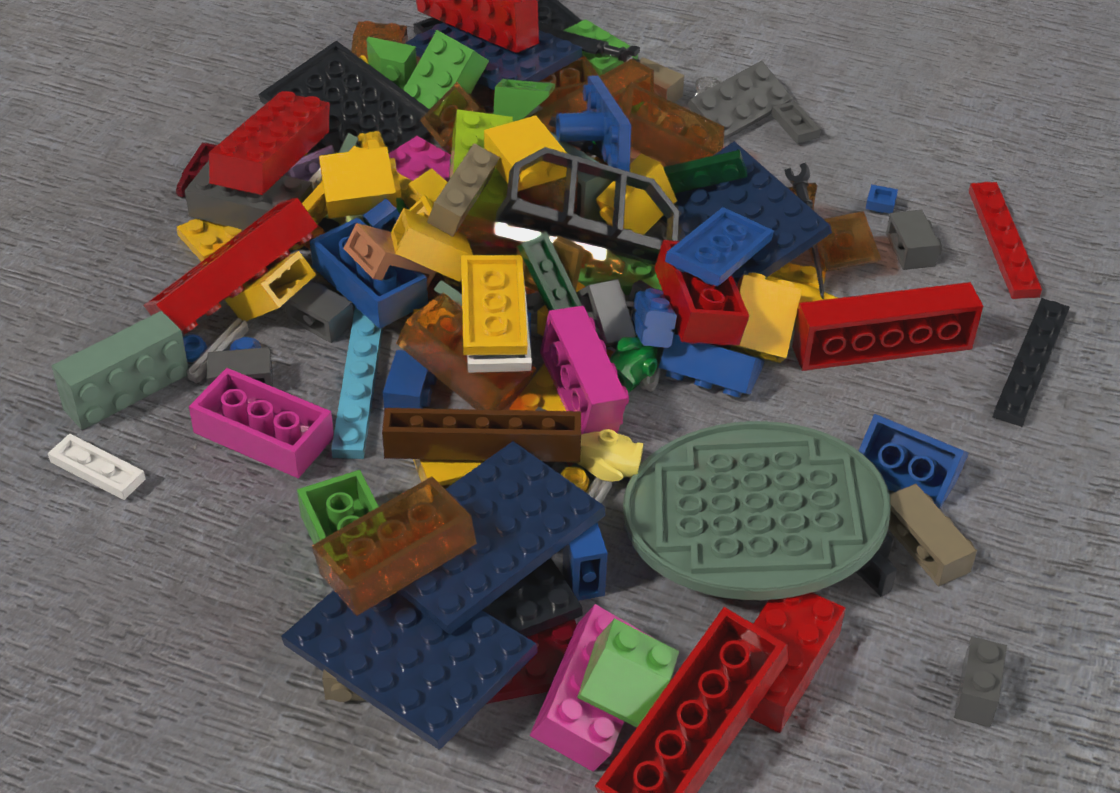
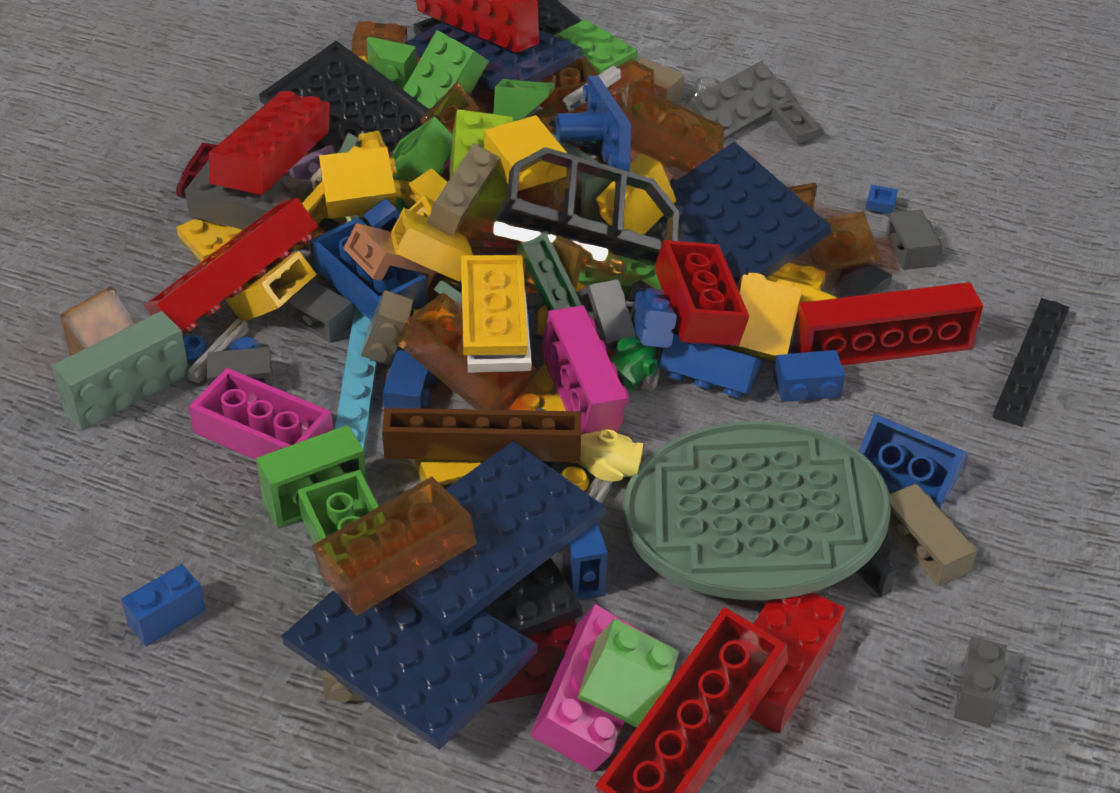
white plate [48,434,146,500] -> none
black sword [538,21,640,70] -> none
dark green plate [663,150,747,194] -> none
blue plate [665,207,774,287] -> none
black sword [784,162,824,299] -> none
red plate [969,182,1042,299] -> none
none -> clear orange slope [60,286,136,356]
none -> blue brick [121,564,206,646]
none -> bright green brick [256,425,367,529]
none -> dark tan brick [361,290,413,365]
none -> bright green slope [390,116,453,182]
none -> light grey axle [563,66,621,112]
none -> blue brick [774,350,845,402]
none -> black slope [833,261,892,298]

